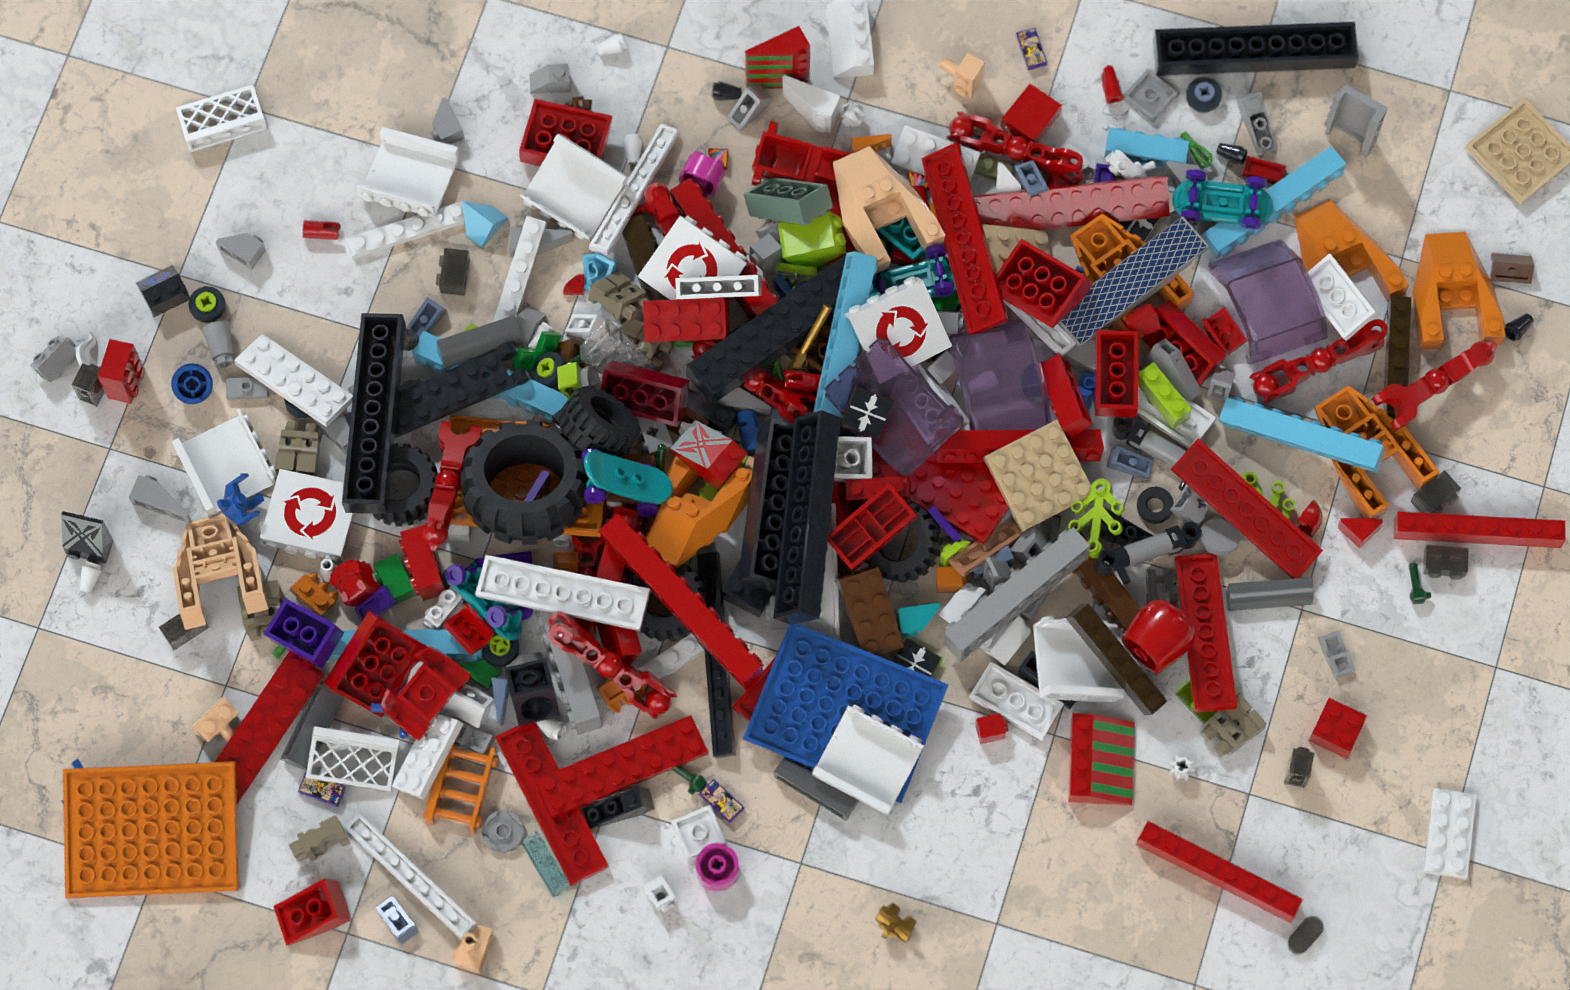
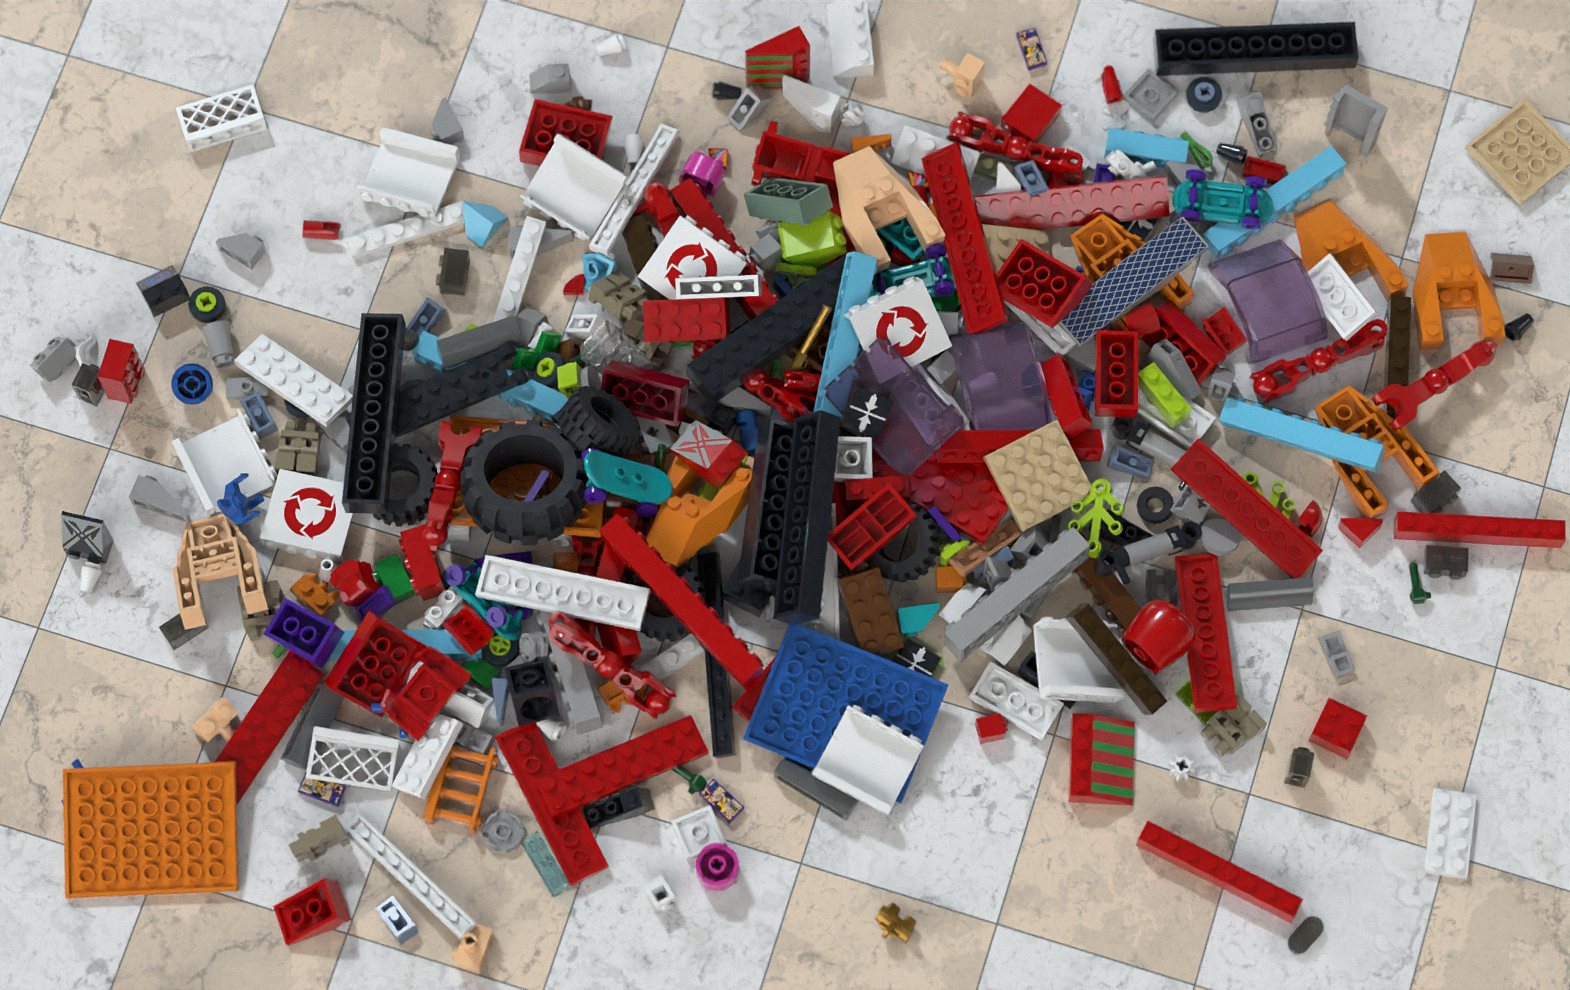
none -> sand blue slope [240,392,278,439]
none -> light grey wheel [519,631,548,662]

